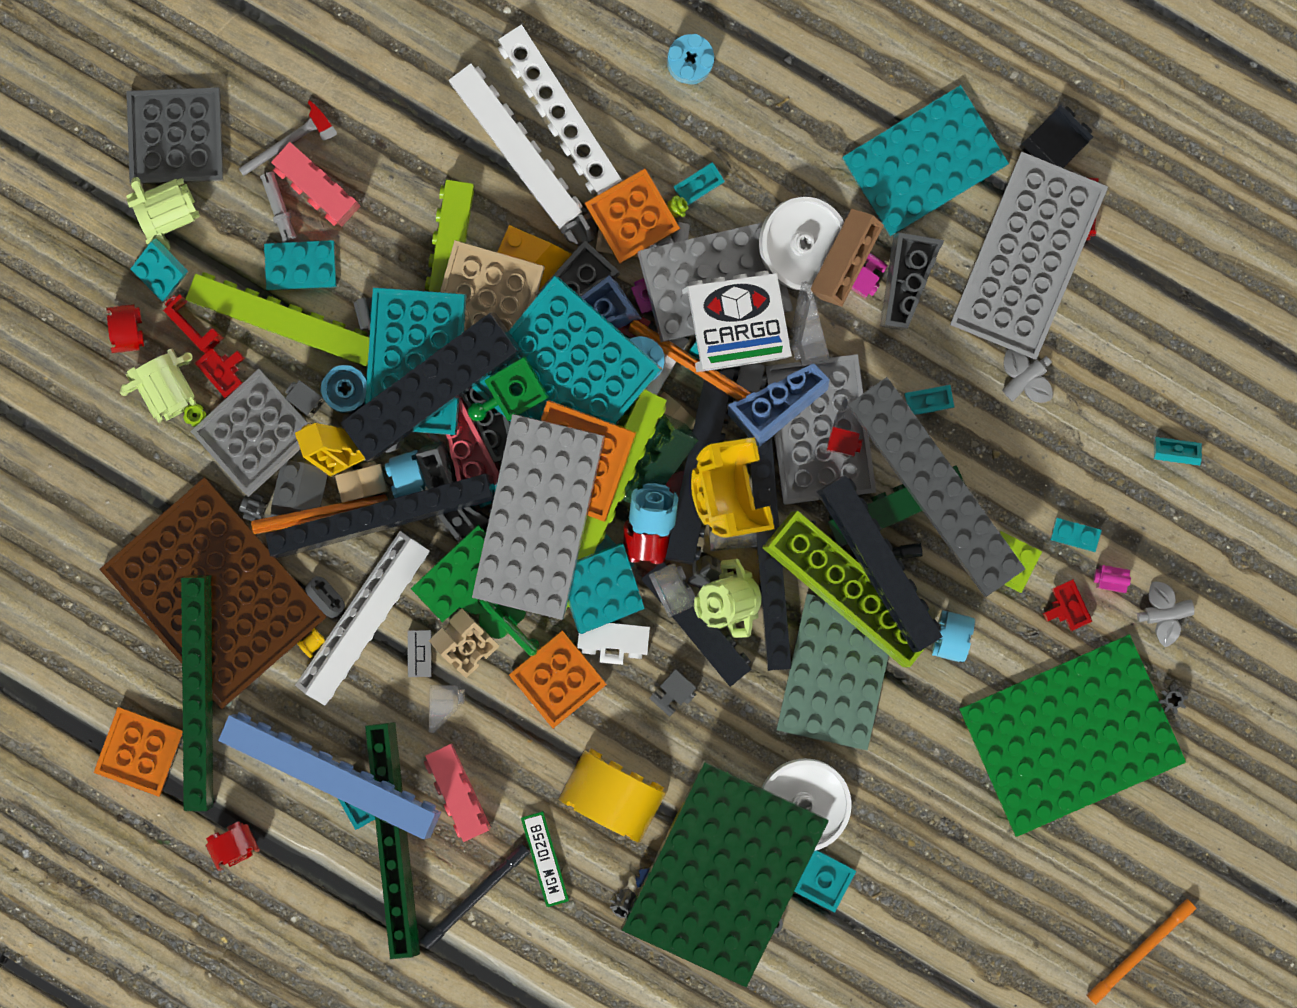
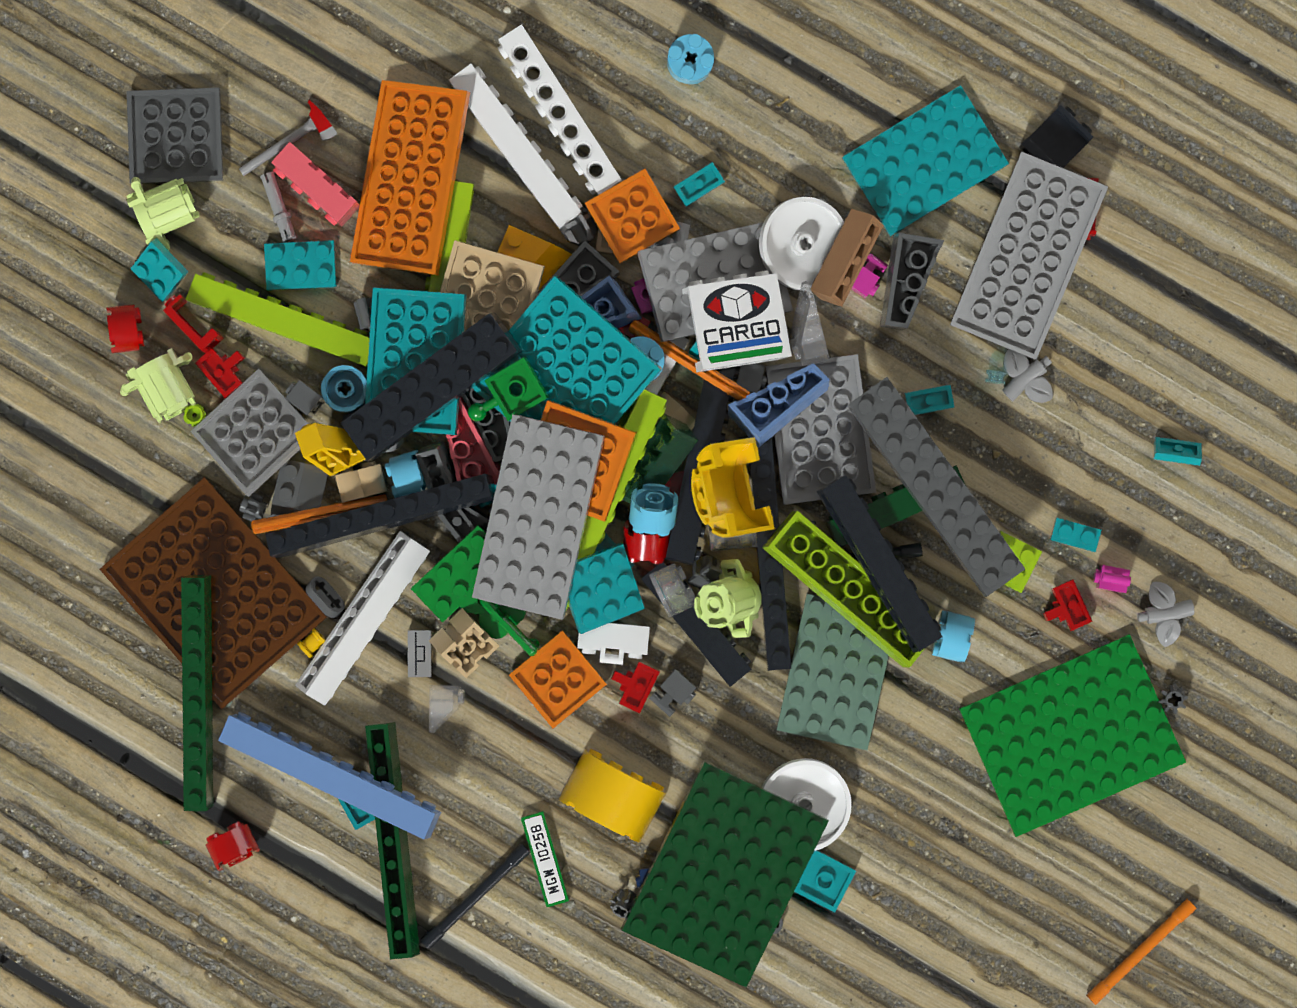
orange plate [93,707,183,797] -> none
coral wedge [424,743,491,842] -> none
lime plate [668,195,688,218] -> none
red brick [826,427,863,457] -> none
none -> orange plate [350,80,470,276]
none -> red hinge [611,662,660,714]
none -> clear light blue bush [985,370,1007,384]

